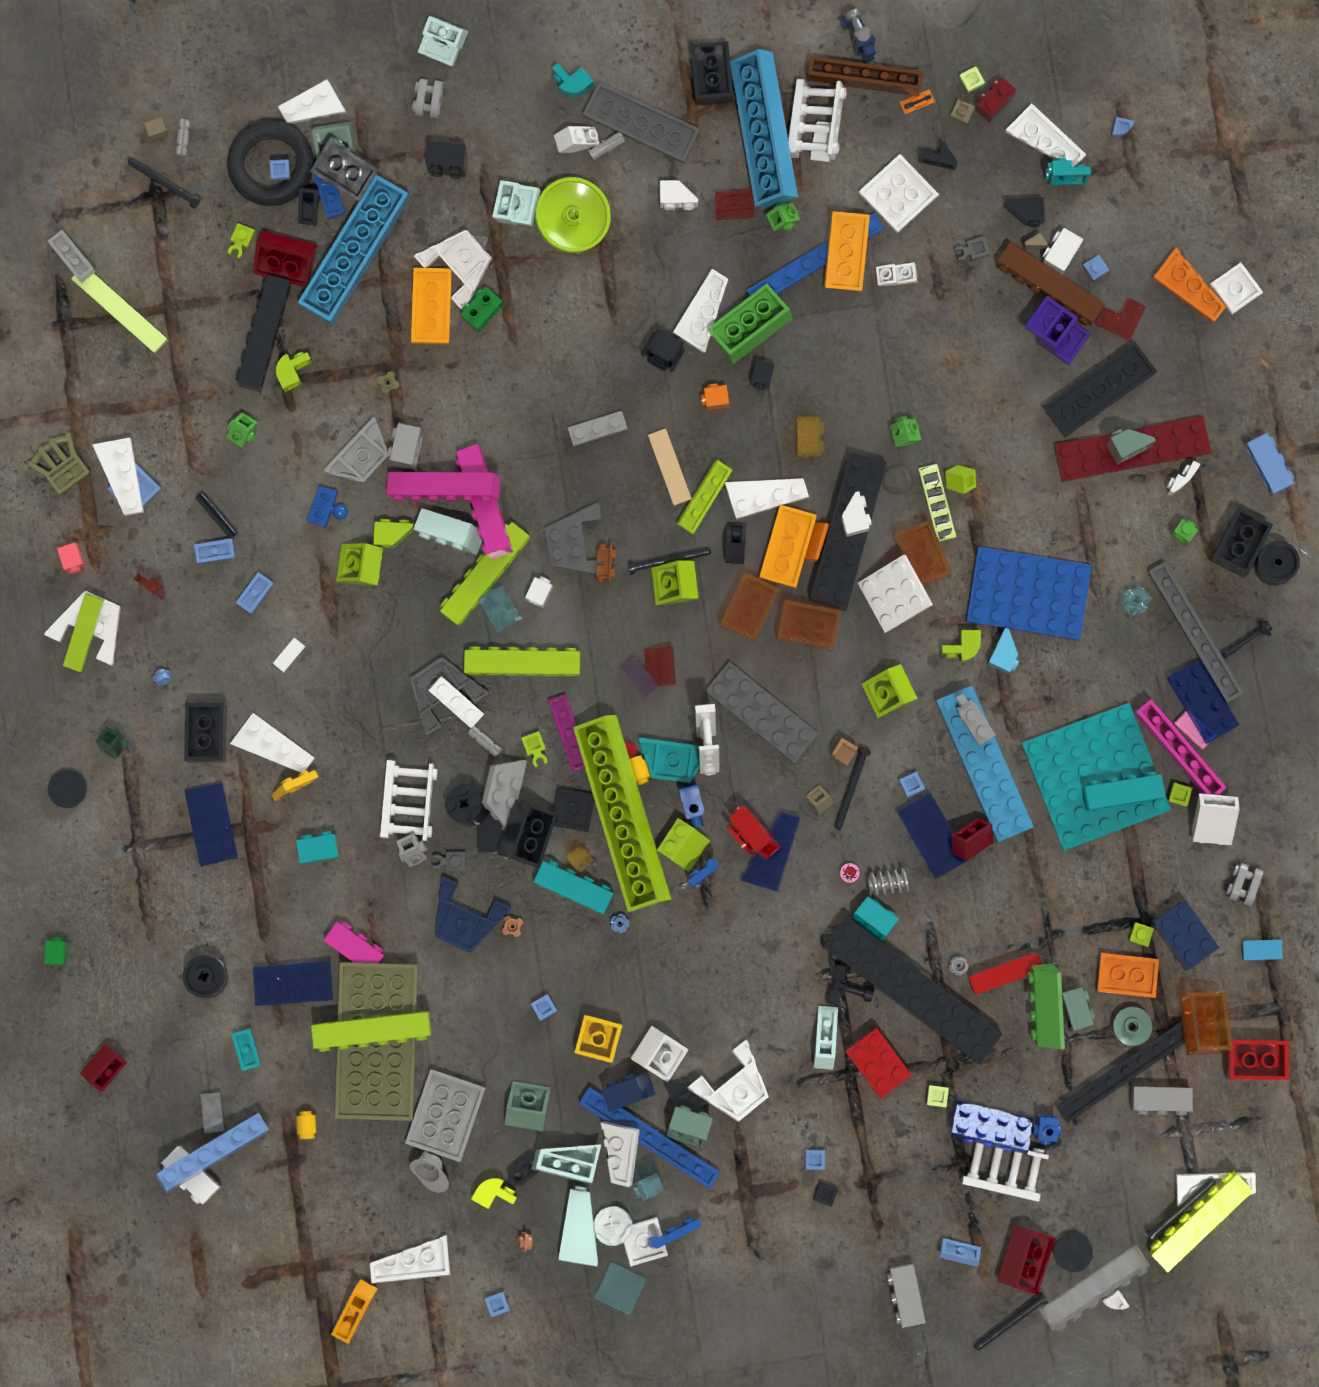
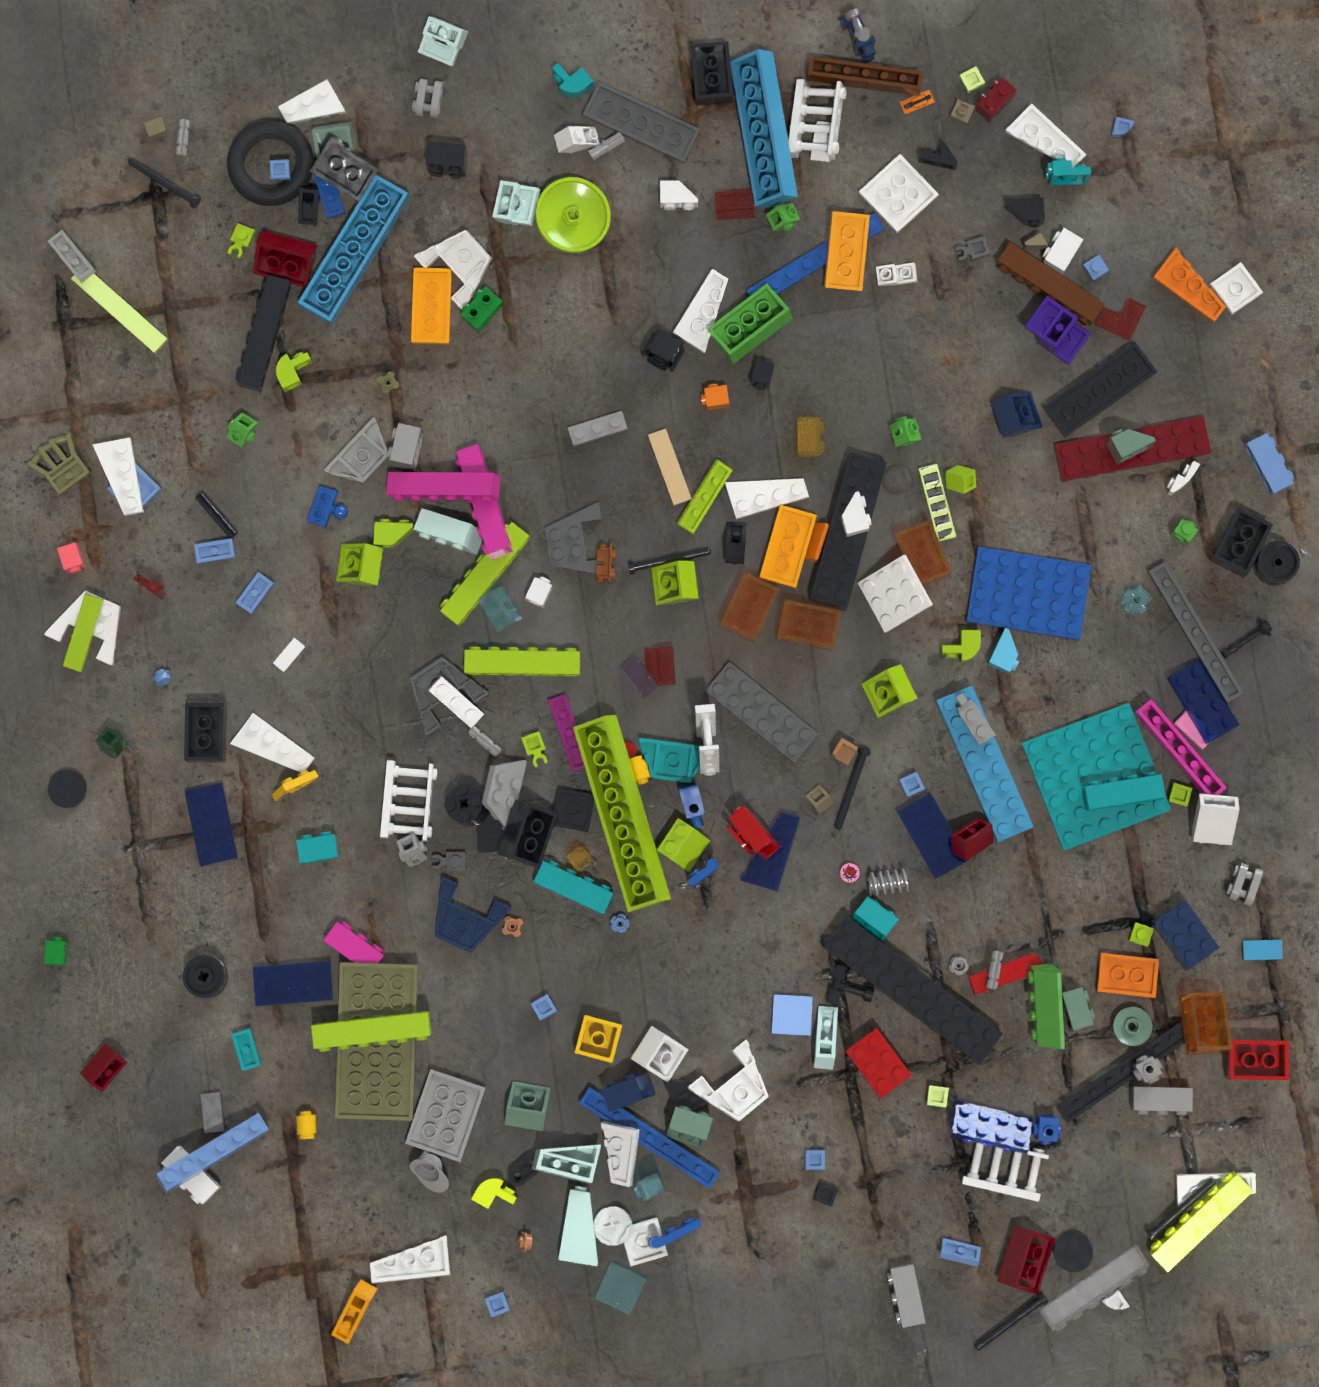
none -> light blue tile [772,995,813,1036]
none -> light grey axle [986,951,1003,989]
none -> dark blue slope [991,392,1042,438]
none -> light grey brick [1132,1055,1162,1084]

